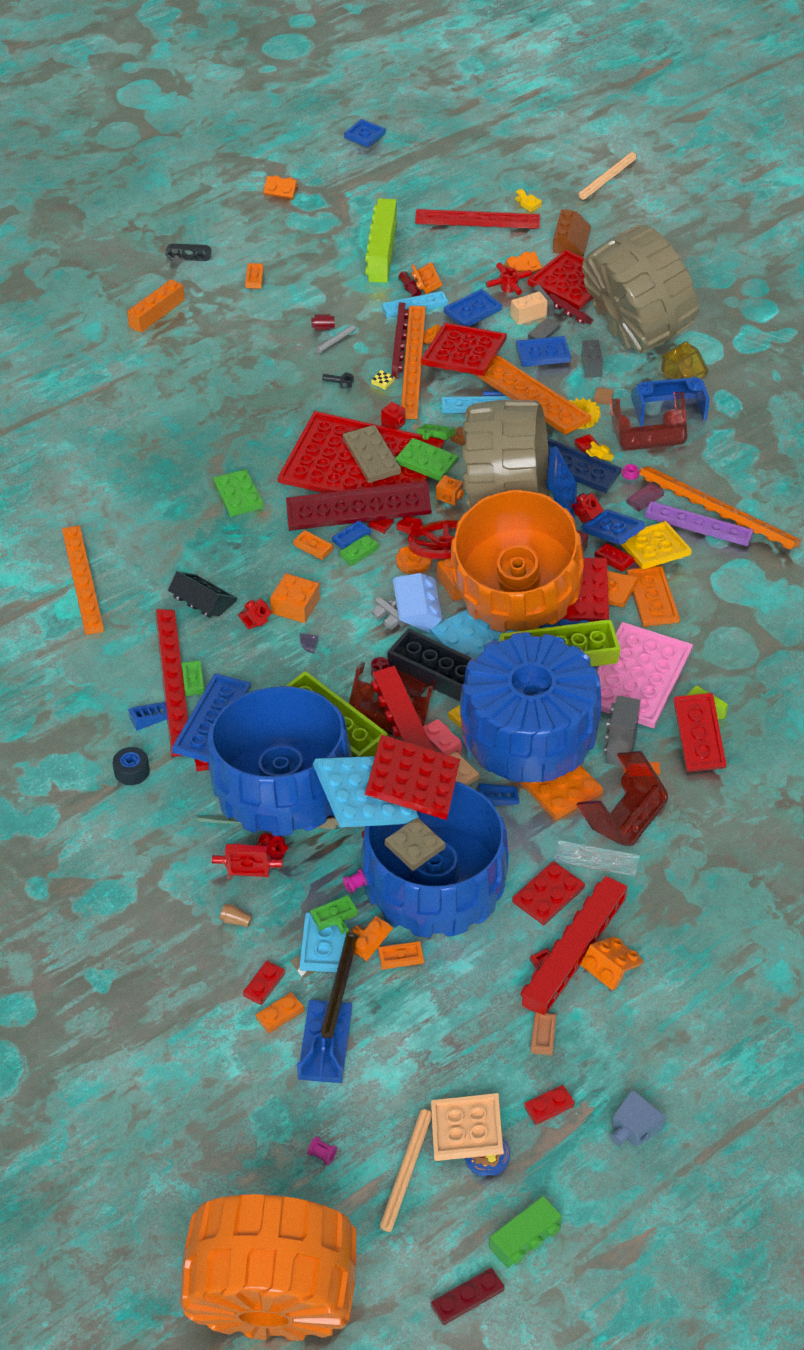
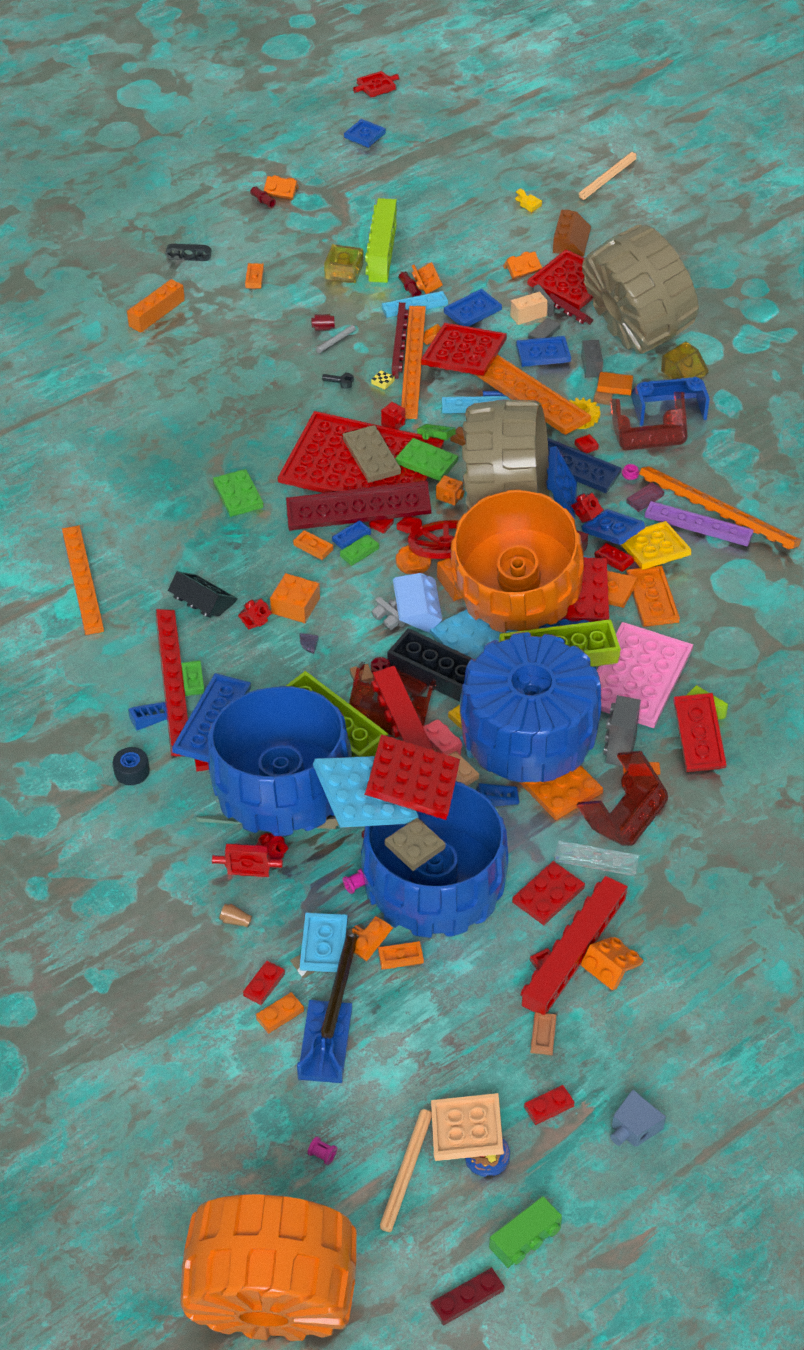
bright green plate [310,895,358,934] -> none
red plate [415,209,540,229] -> none
red bar [486,262,532,295] -> none
yellow plate [585,442,614,461] -> none
none -> dark red pin [250,186,276,208]
none -> clear yellow brick [324,244,363,283]
none -> medium nougat tile [350,664,373,686]
none -> red plate [353,71,399,98]
none -> orange tile [597,372,633,396]

